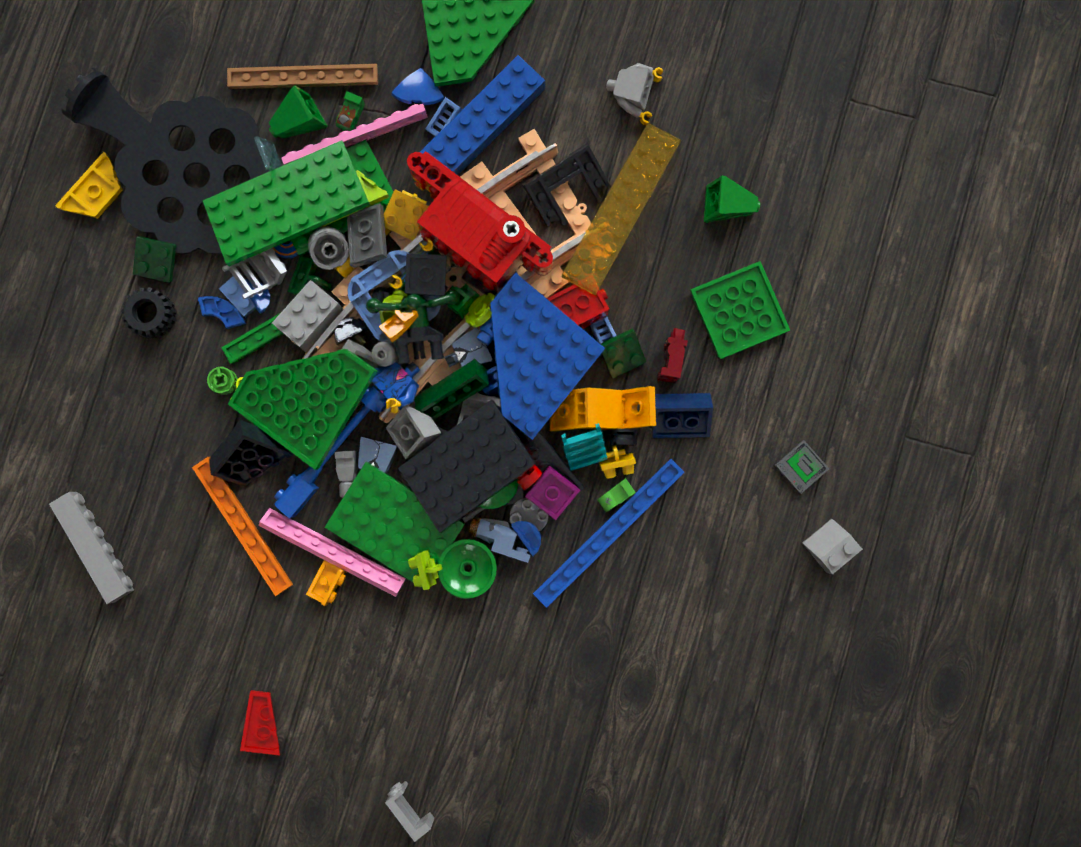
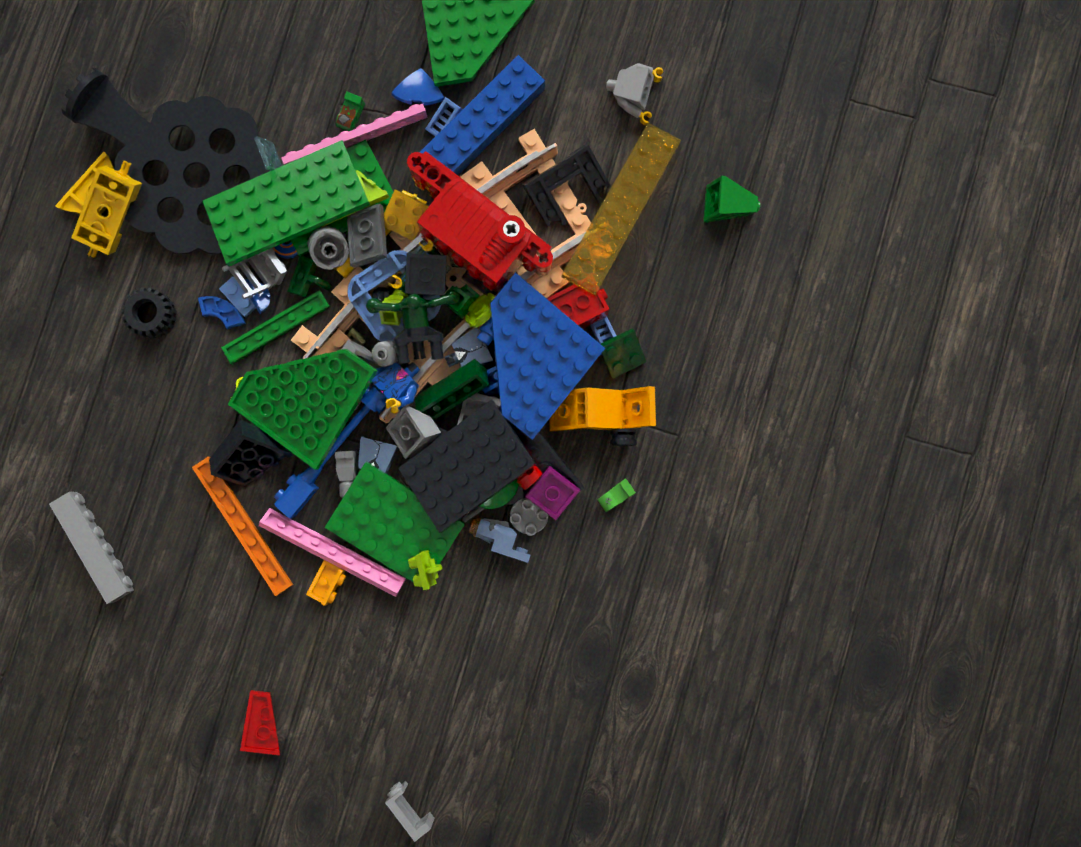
dark green plate [133,236,176,283] -> none
bright green wheel [207,367,238,395] -> none
medium nougat plate [227,64,378,89] -> none
green slope [269,85,328,139] -> none
light grey brick [272,280,344,352] -> none
tile [334,317,369,345] -> none
light orange slope [379,310,419,342] -> none
green dish [438,539,497,598] -> none
blue tile [511,521,541,556] -> none
blue plate [533,459,684,608] -> none
teal plate [561,423,608,471] -> none
yellow hips [599,445,636,479] -> none
dark blue slope [652,393,713,438] -> none
dark red hips [657,328,688,383] -> none
green plate [690,261,790,360] -> none
dark grey tile [774,440,829,494] -> none
light grey slope [802,519,863,574] -> none
none -> yellow brick [71,161,142,258]

